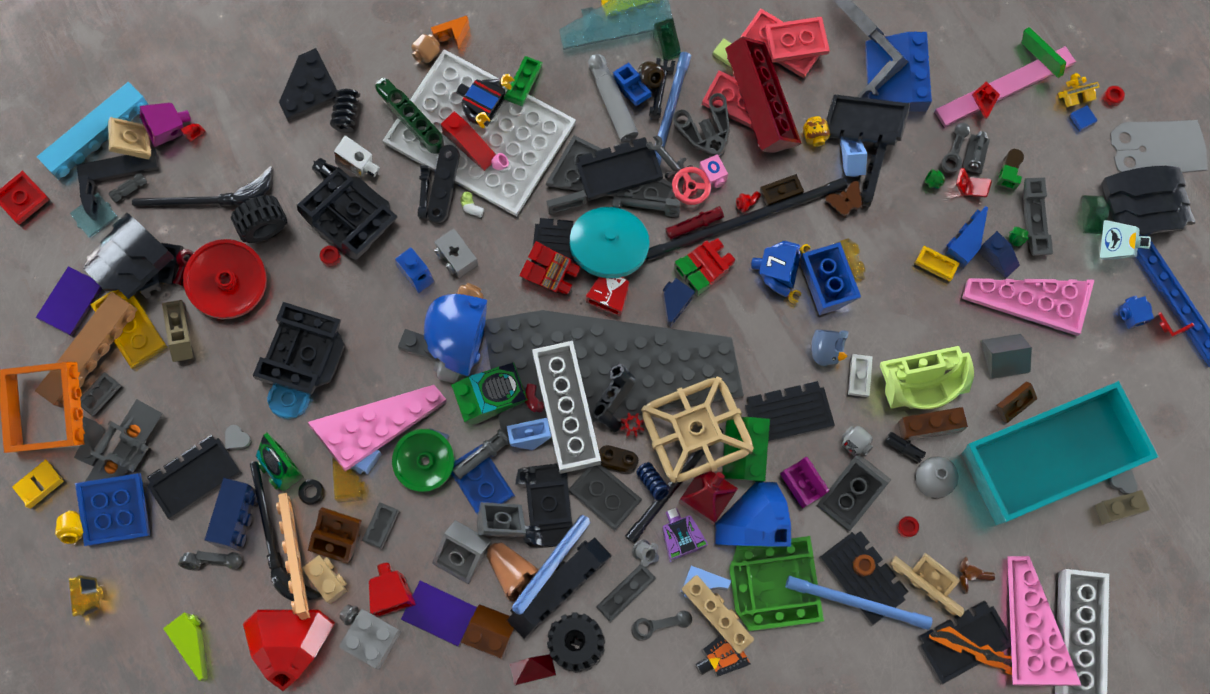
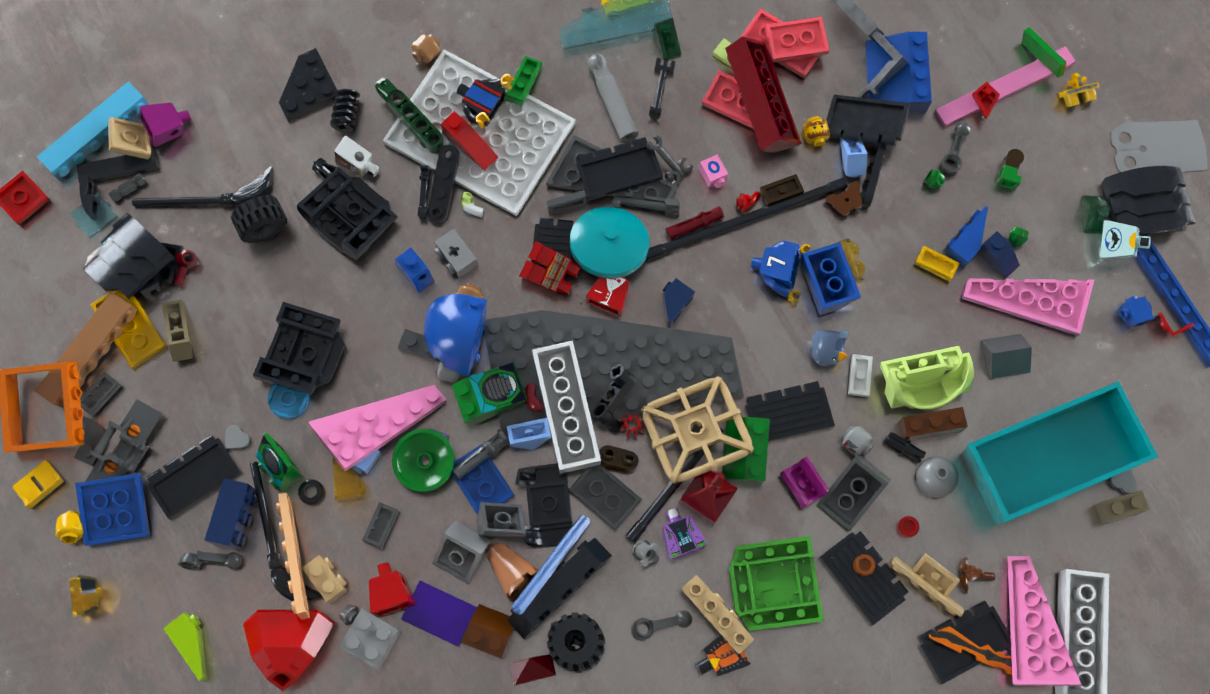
dark purple tile [36,266,103,337] -> none
red tile [180,124,205,142] -> none
red dish [183,239,267,319] -> none
reddish brown brick [308,507,362,564] -> none
red tile [320,246,341,267] -> none
orange slope [431,15,470,49] -> none
bright pink hinge [491,153,509,170] -> none
dark grey tile [596,564,656,623] -> none
blue brick [613,62,652,106] -> none
dark blue piece [636,462,670,500] -> none
dark brown head [637,61,665,89] -> none
medium blue piece [654,52,691,165] -> none
coral piece [672,167,711,205] -> none
dark grey connector [673,93,730,157] -> none
red hips [674,238,735,297] -> none
light blue arch [681,566,731,599] -> none
blue brick [715,482,791,547] -> none
medium blue piece [785,576,932,630] -> none
bracket [956,168,992,197] -> none
dark grey hinge [963,131,990,174] -> none
reddish brown plate [996,381,1038,423] -> none
dark grey slope [1024,177,1053,256] -> none
blue tile [1069,105,1098,131] -> none
red tile [1103,86,1125,106] -> none

